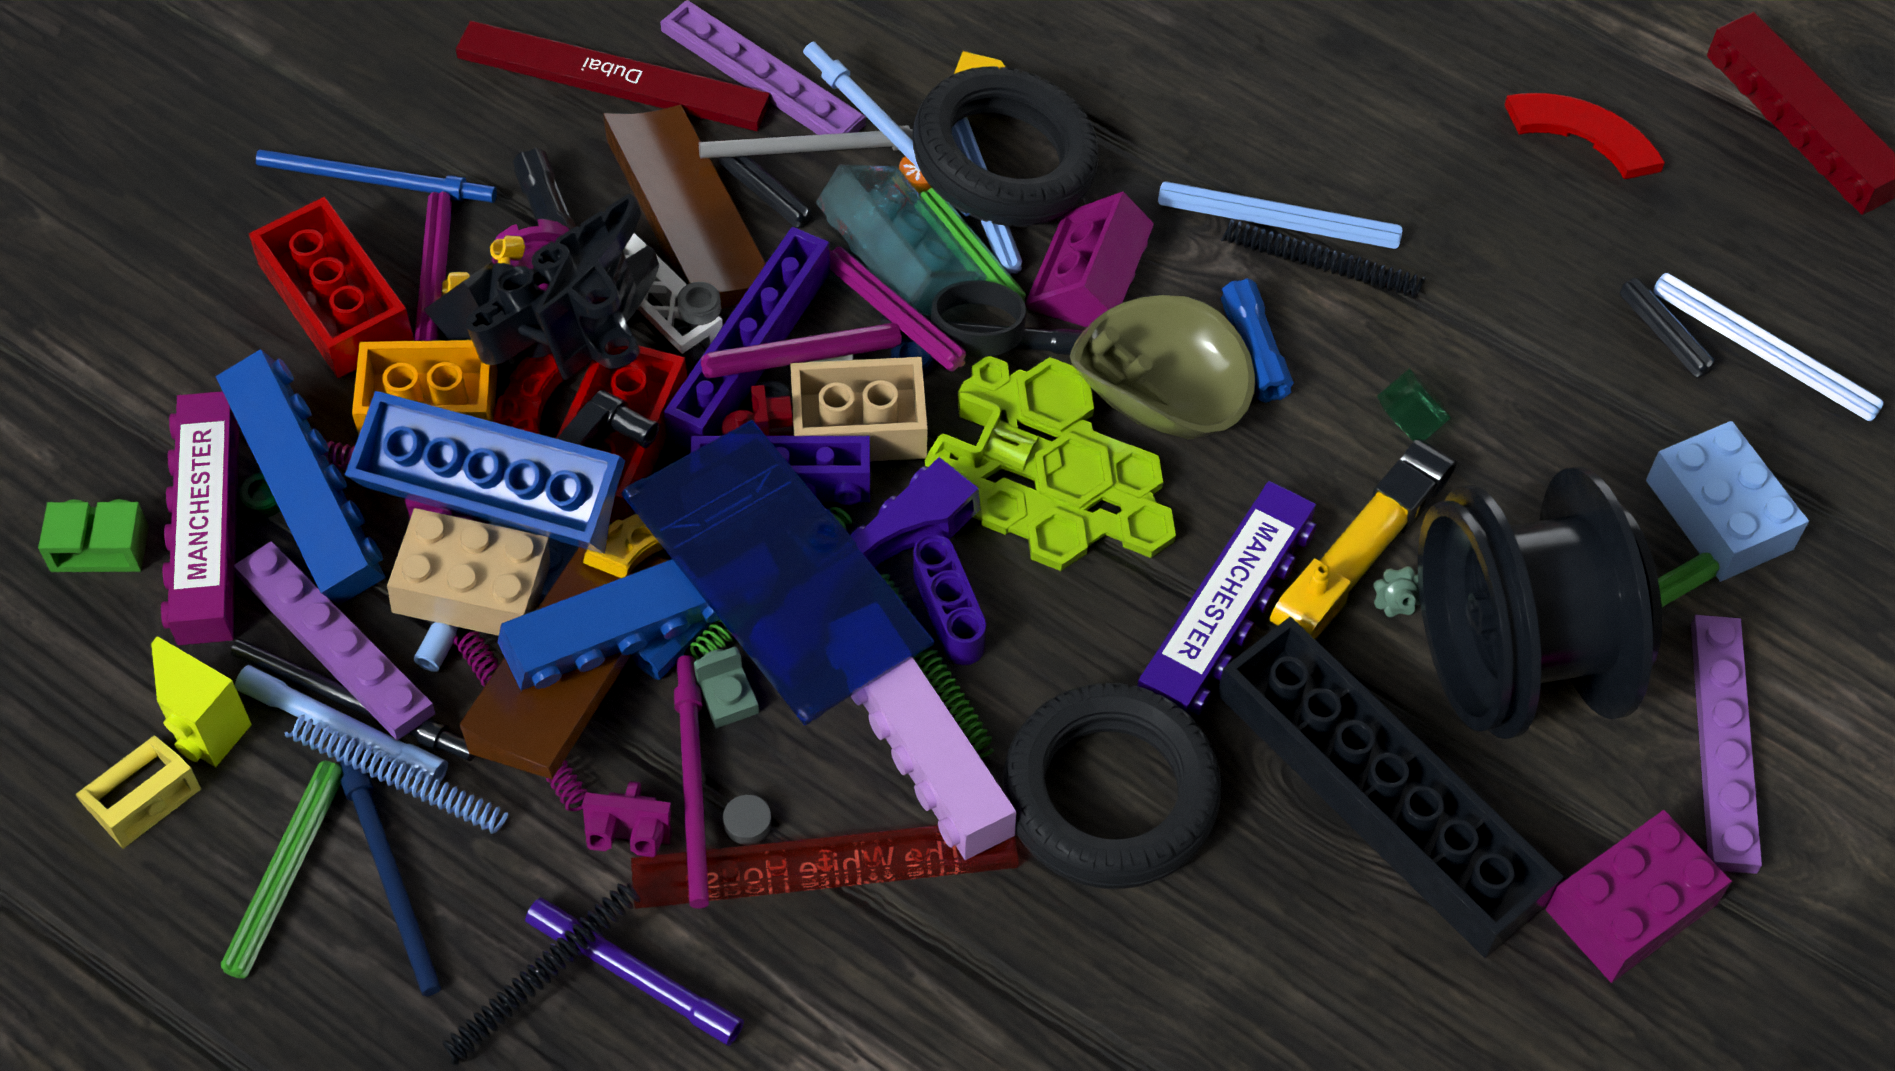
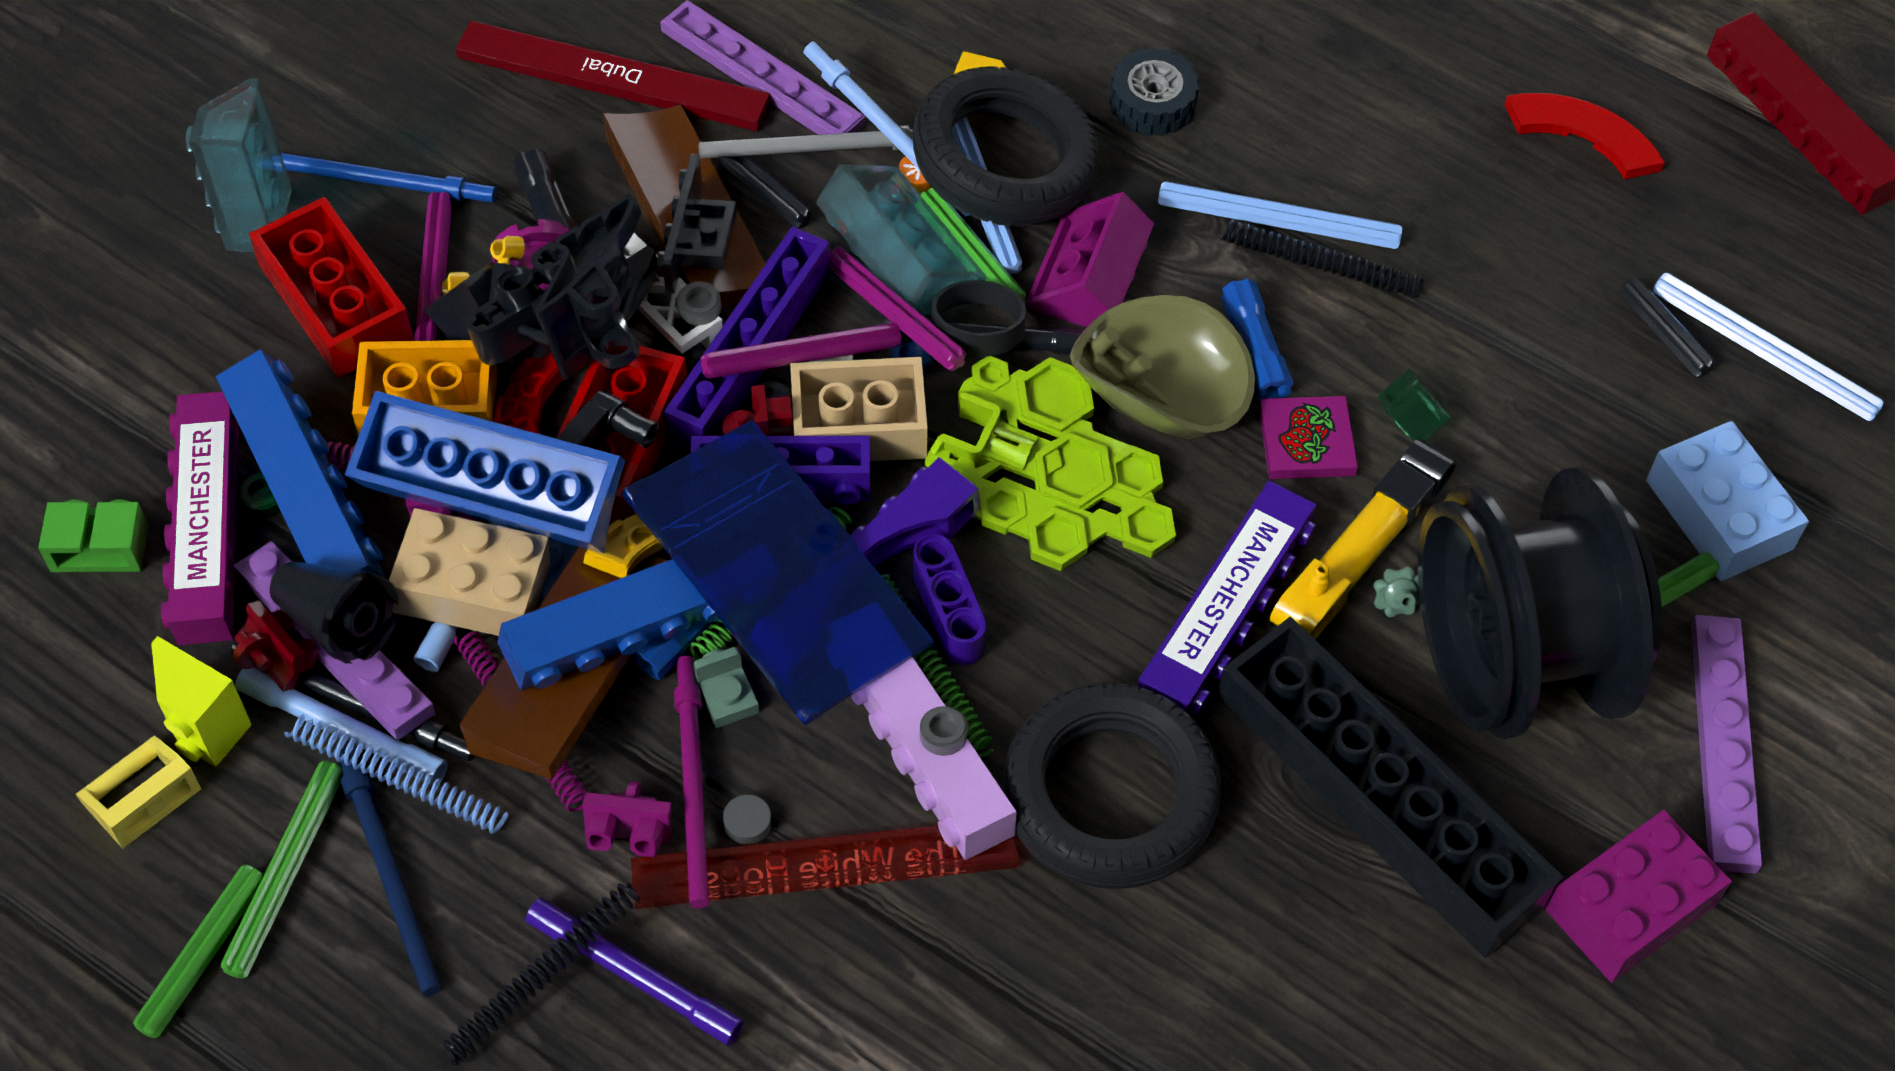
none -> bright green axle [133,864,263,1039]
none -> clear light blue slope [186,78,292,252]
none -> dark red hips [233,601,319,692]
none -> black cone [269,561,399,664]
none -> black bracket [657,154,737,294]
none -> dark grey tile [920,706,968,756]
none -> black wheel [1109,48,1199,136]
none -> magenta tile [1258,396,1358,479]

